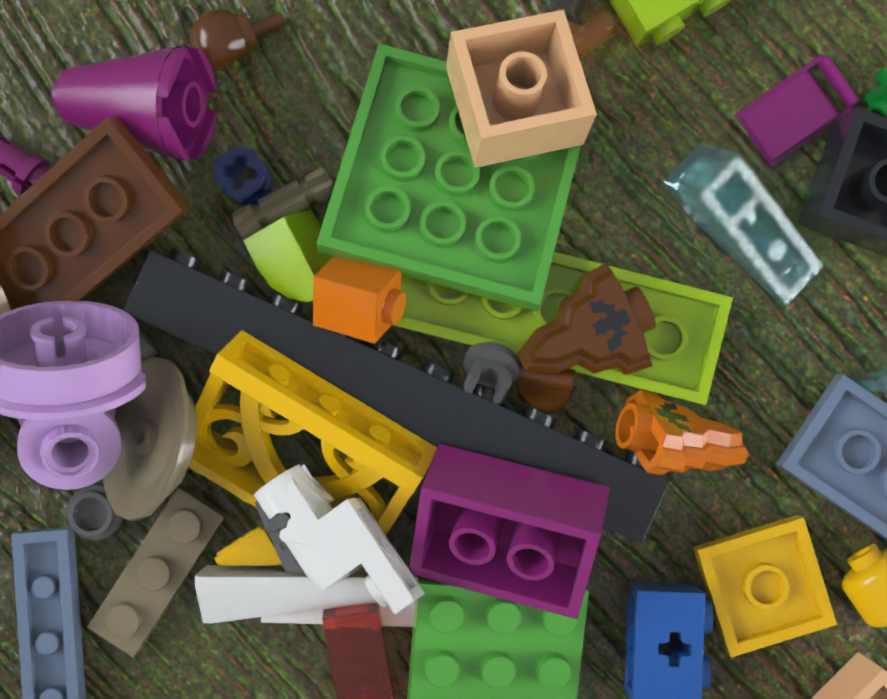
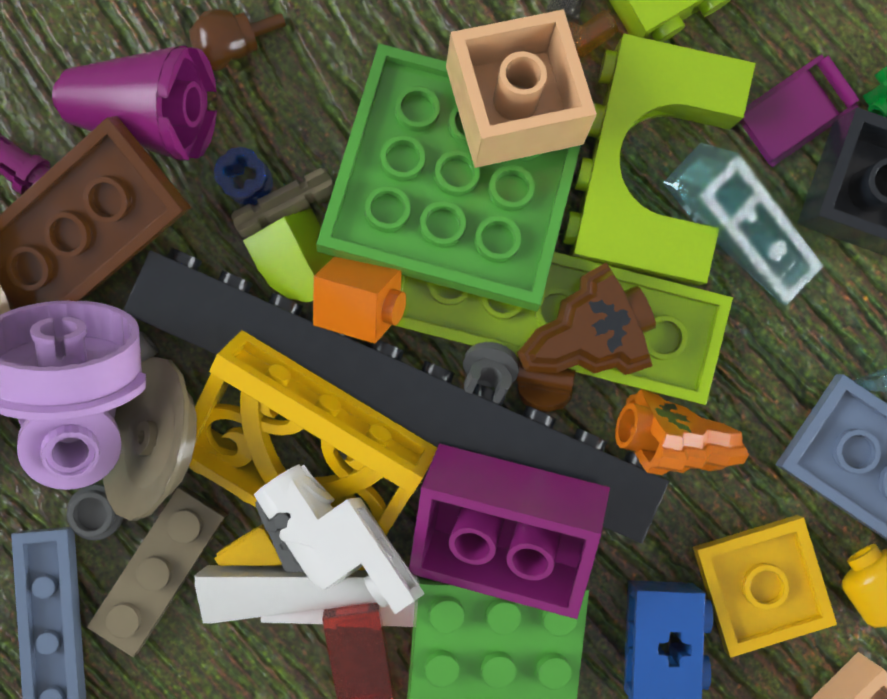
none -> lime arch [562,33,756,287]

